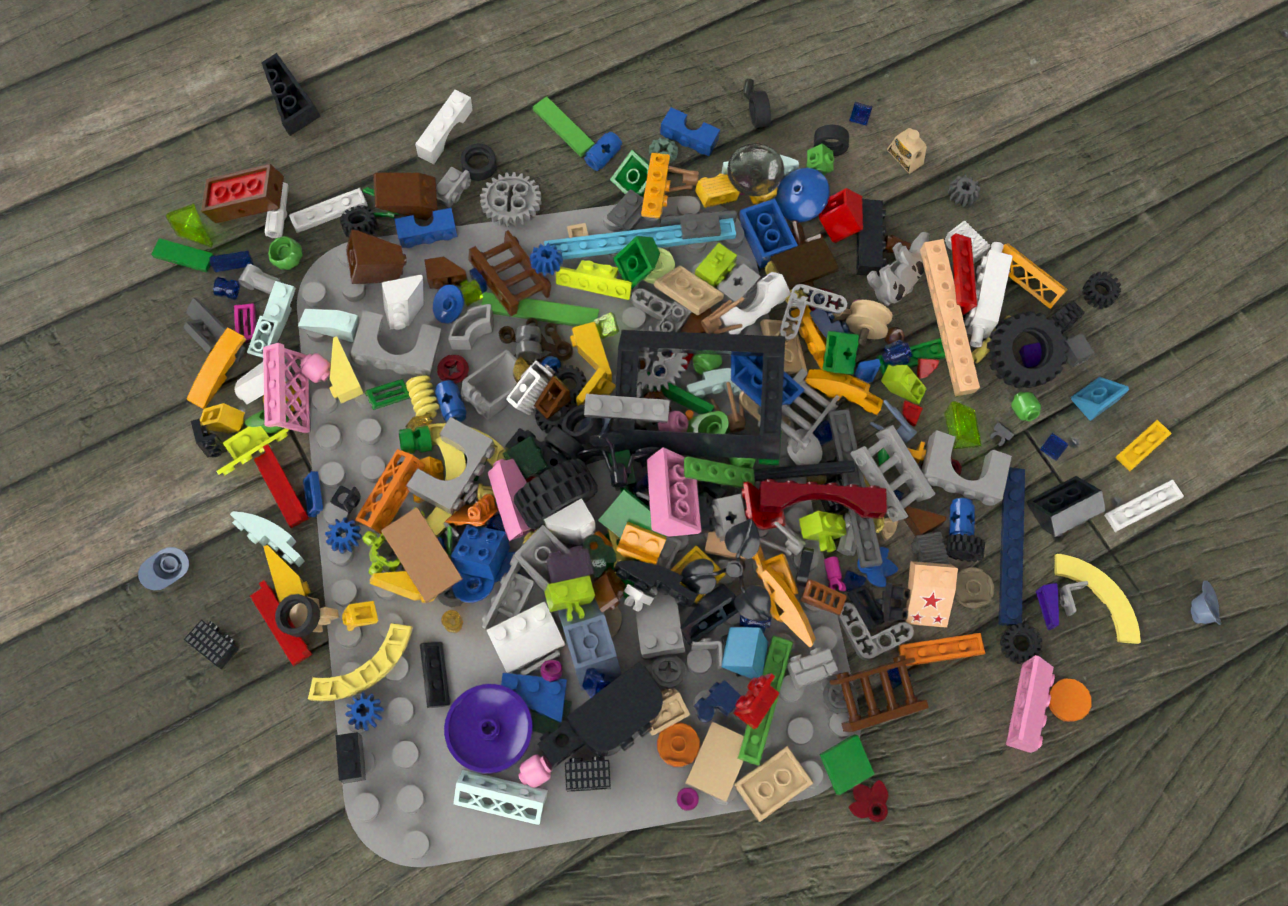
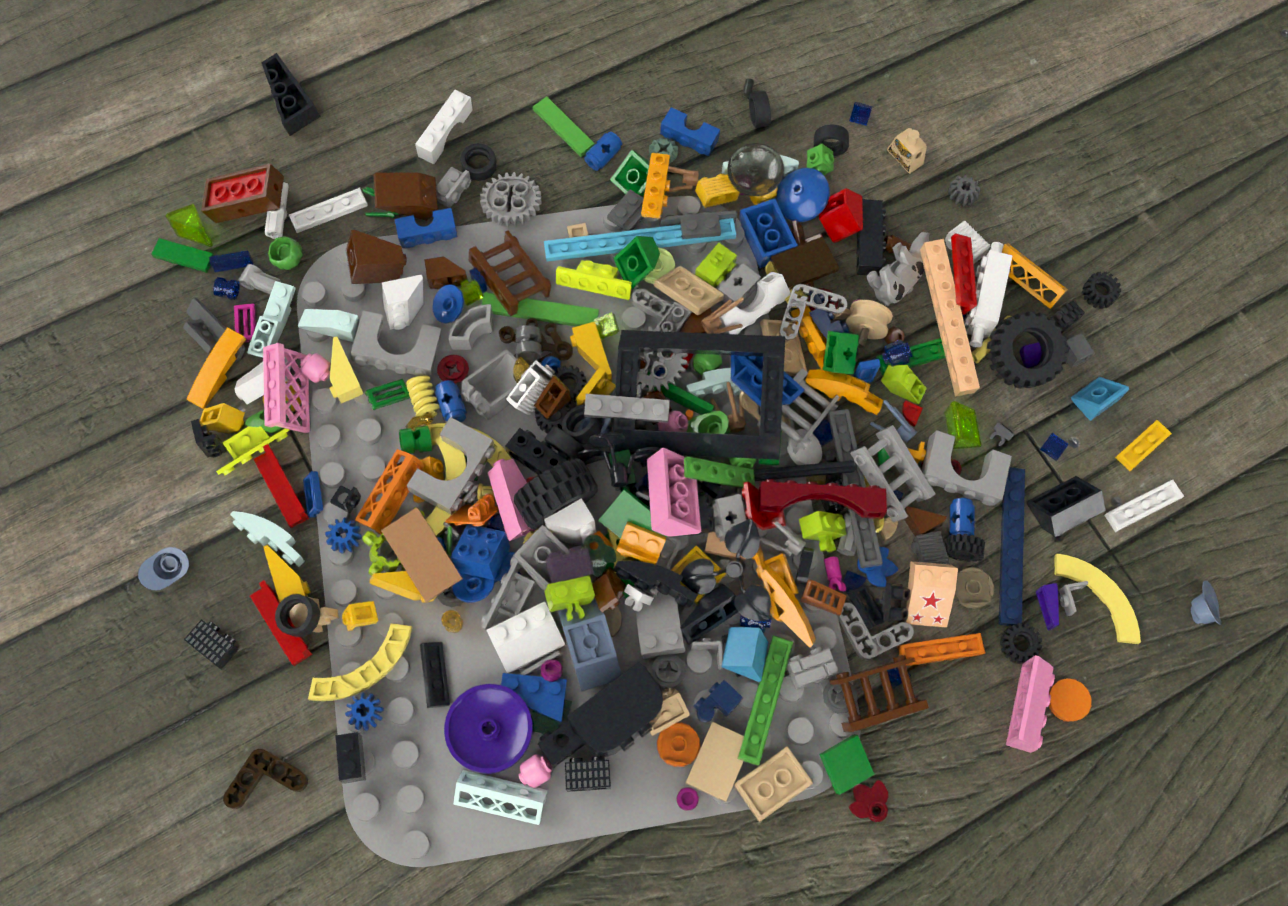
black tyre [340,206,378,237] -> none
clear green piece [502,436,548,479] -> none
blue gear [530,243,563,277] -> none
clear blue tile [582,668,611,697] -> none
red bracket [734,673,779,729] -> none
red tile [917,358,939,378] -> none
bright green head [1011,392,1041,421] -> none
none -> dark brown beam [223,749,308,809]

